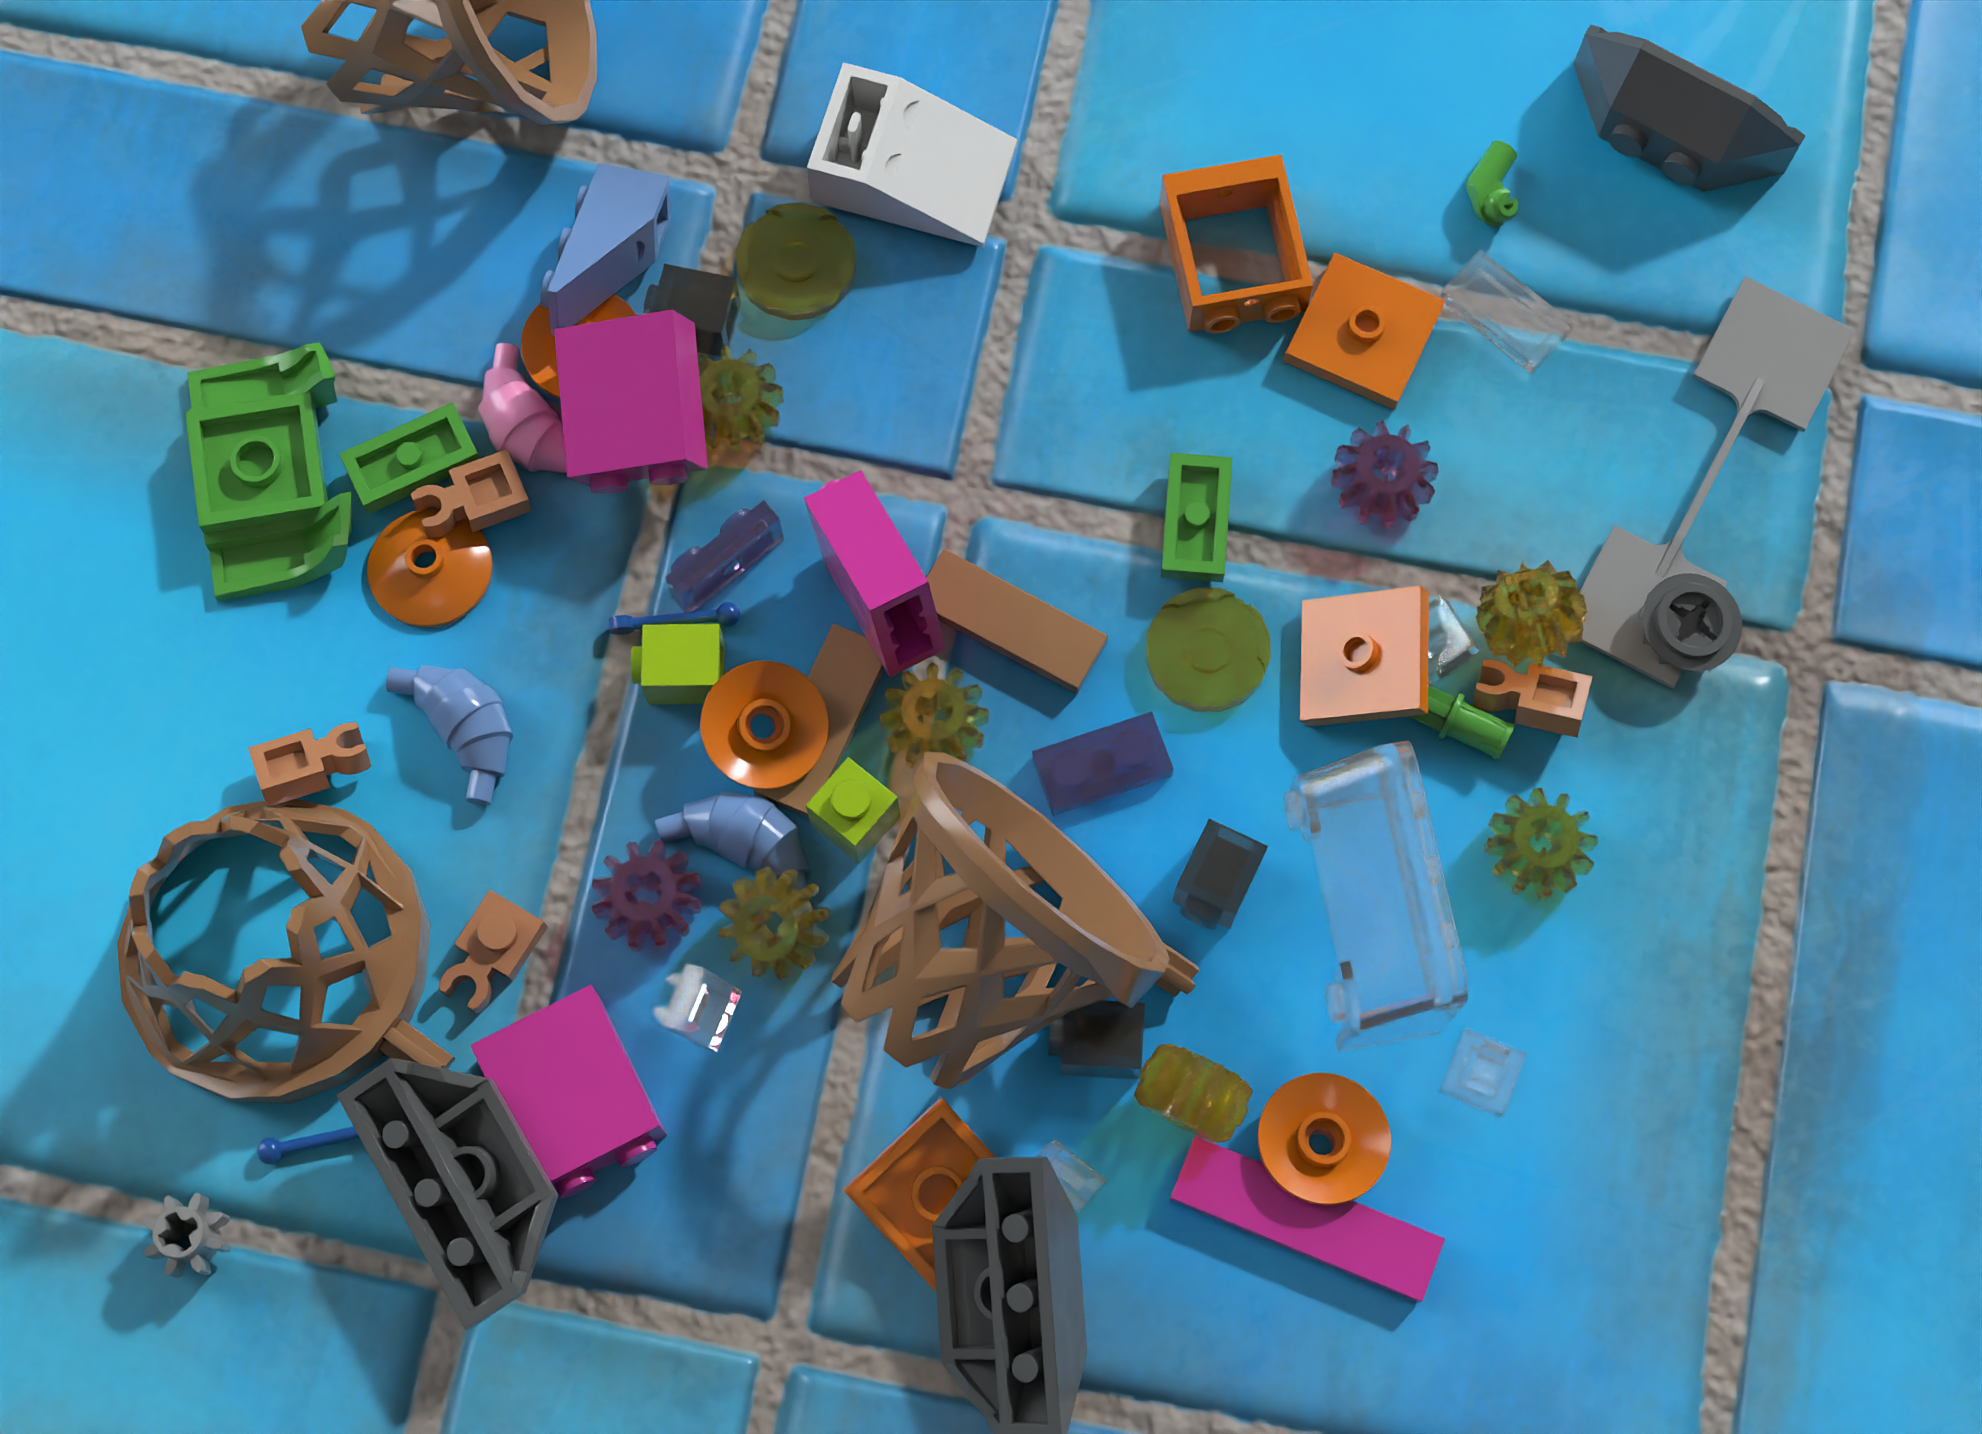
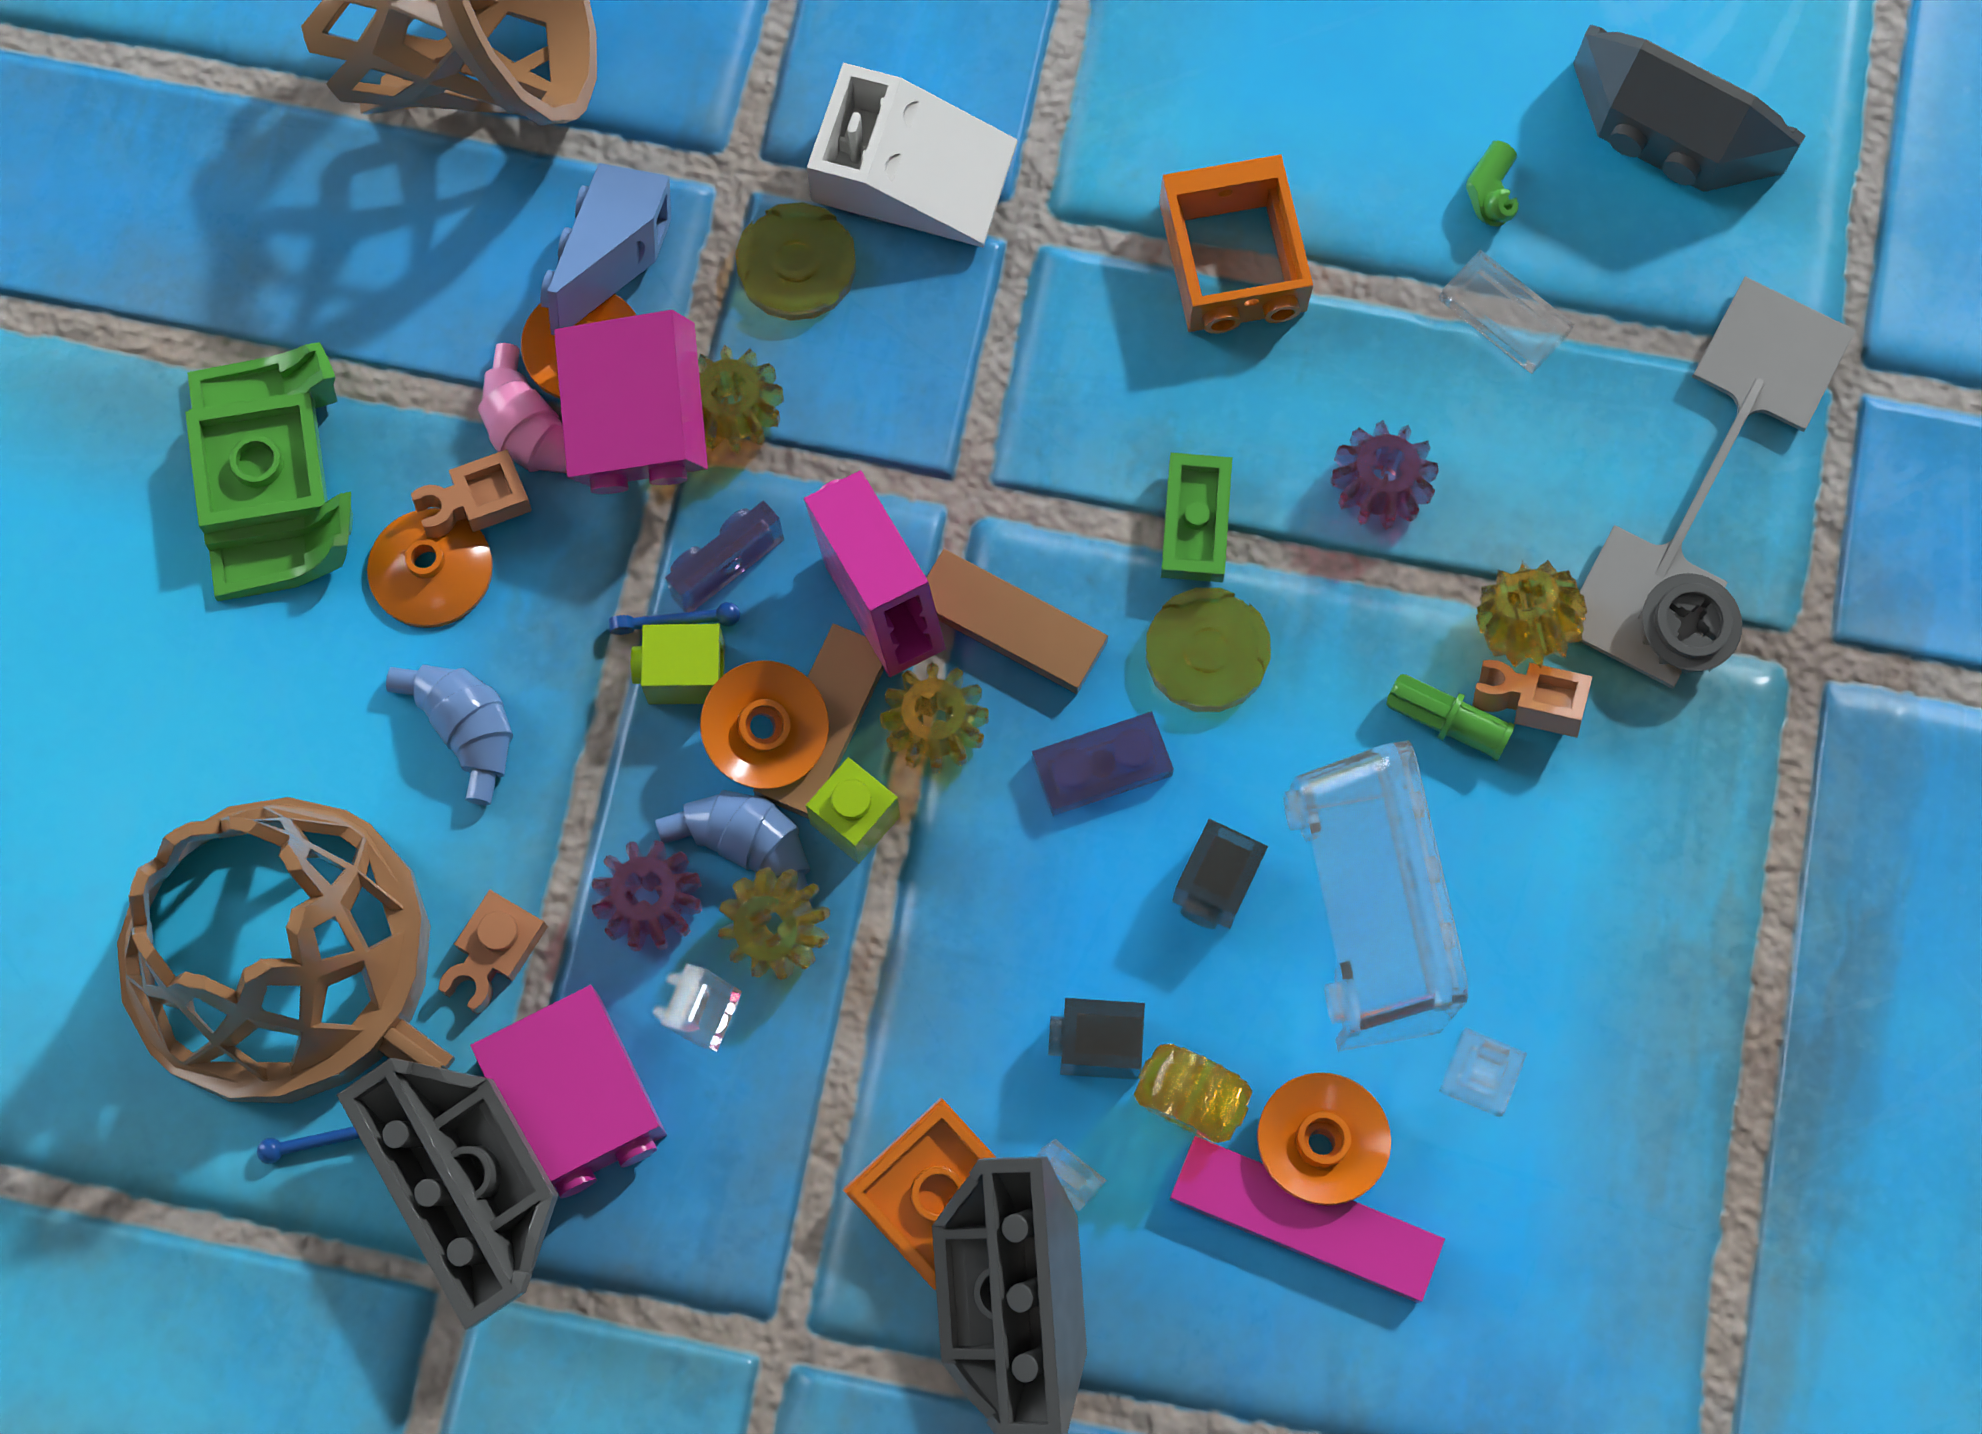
light grey gear [143,1193,231,1278] -> none
nougat plate [248,722,371,807] -> none
bright green plate [339,402,480,514] -> none
clear smoke brick [644,264,741,358] -> none
medium nougat piece [832,752,1199,1090] -> none
orange plate [1283,252,1446,410] -> none
plate [1300,585,1429,727] -> none
clear tile [1428,595,1481,688] -> none
clear yellow gear [1484,788,1598,900] -> none

